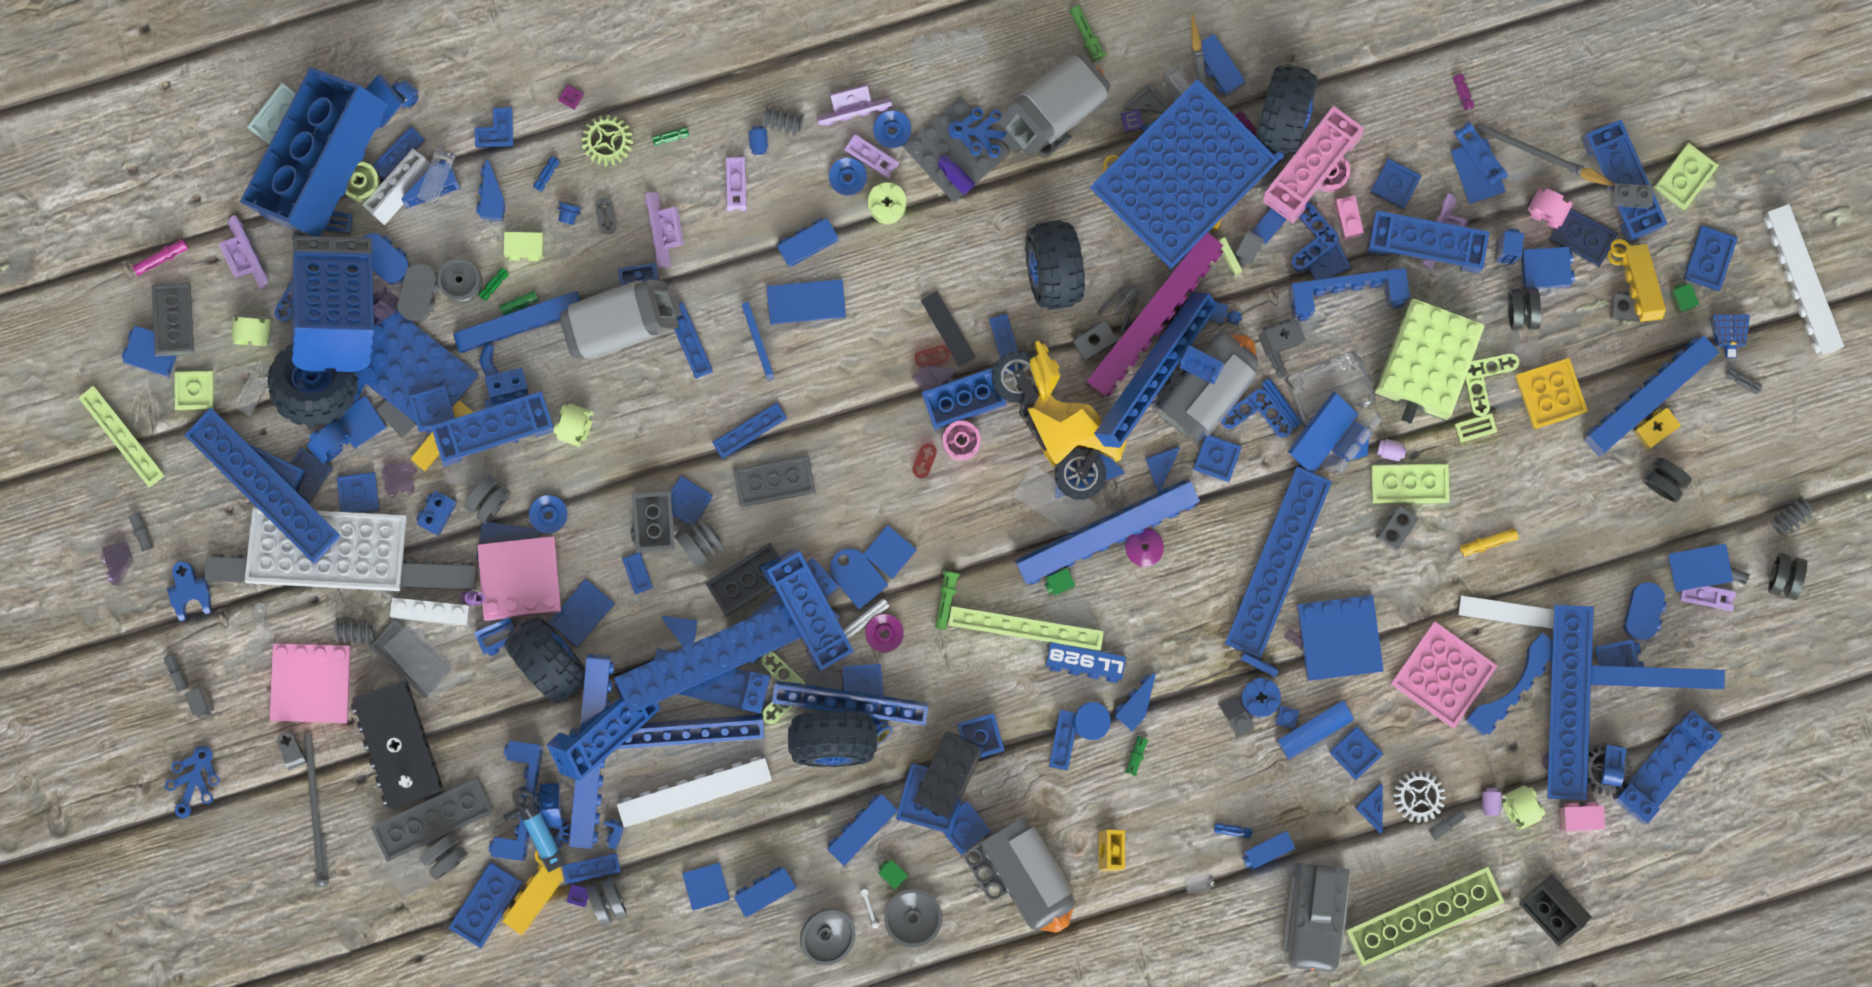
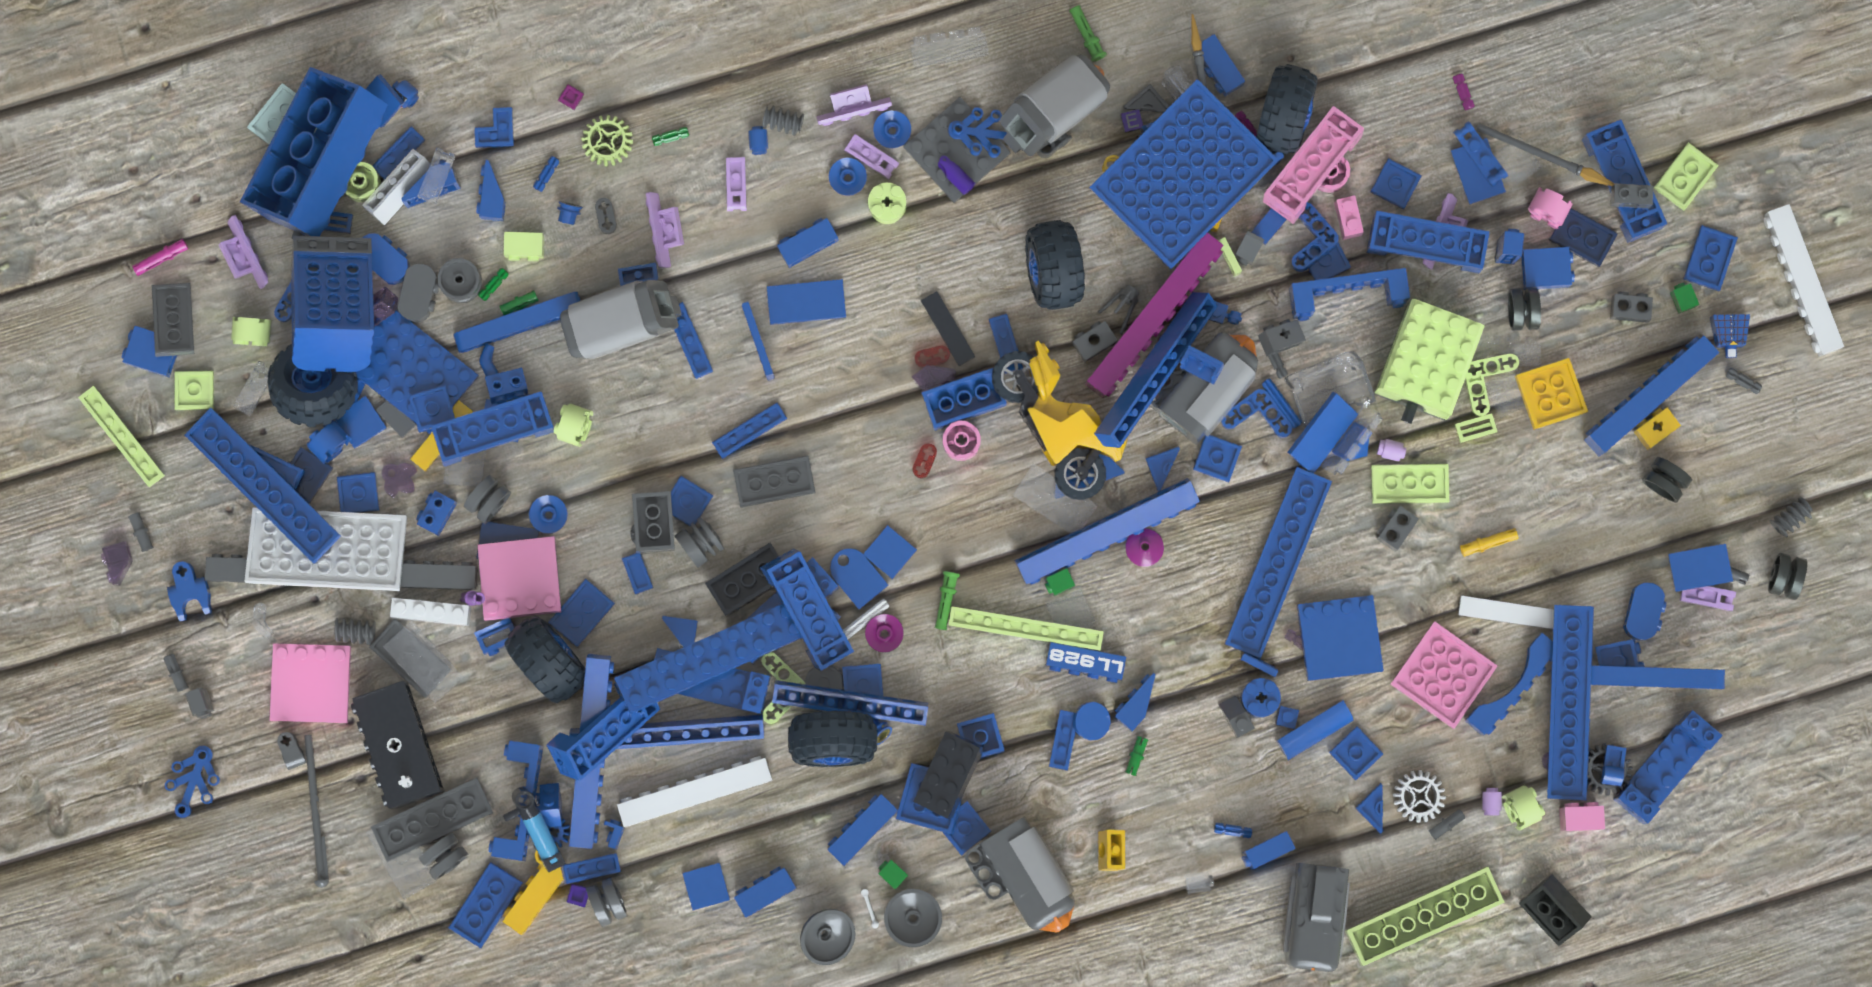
yellow hinge [1607,239,1666,322] -> none

